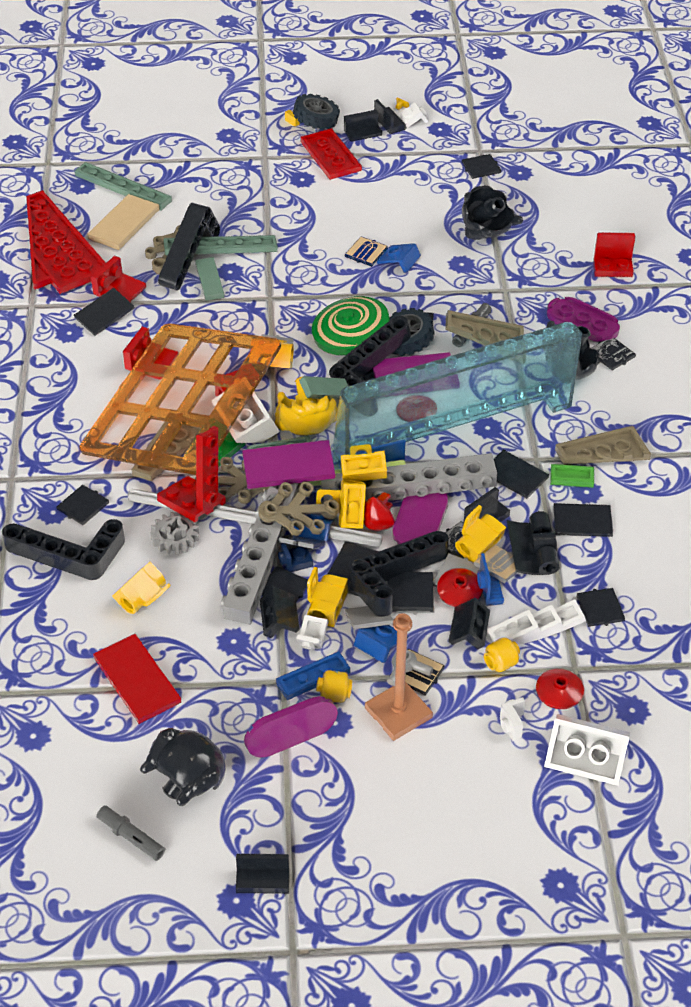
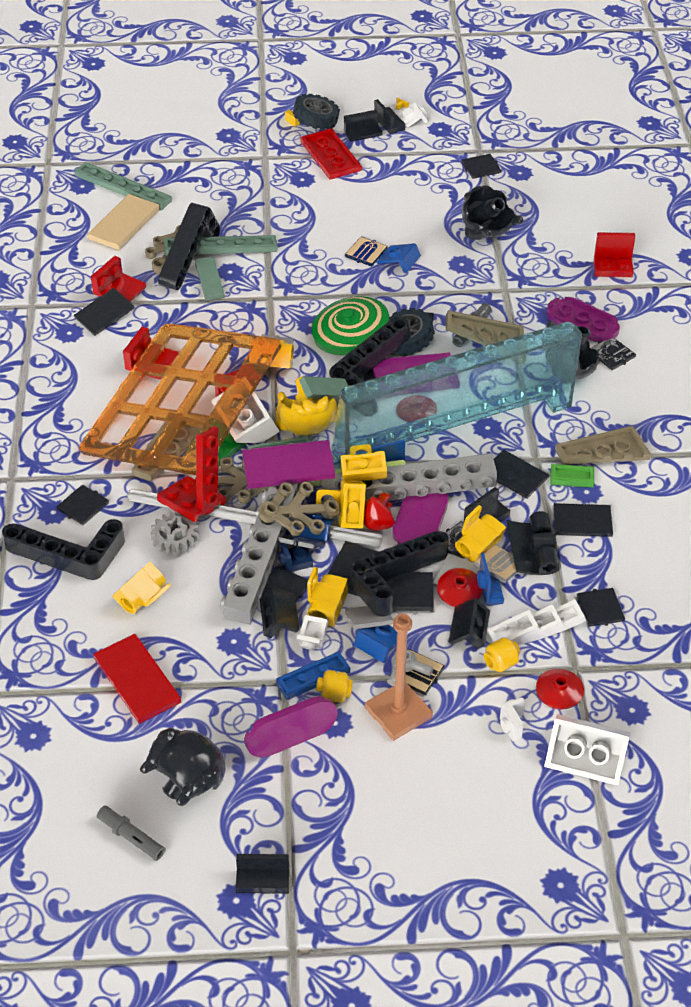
red wing [26,190,106,294] -> none

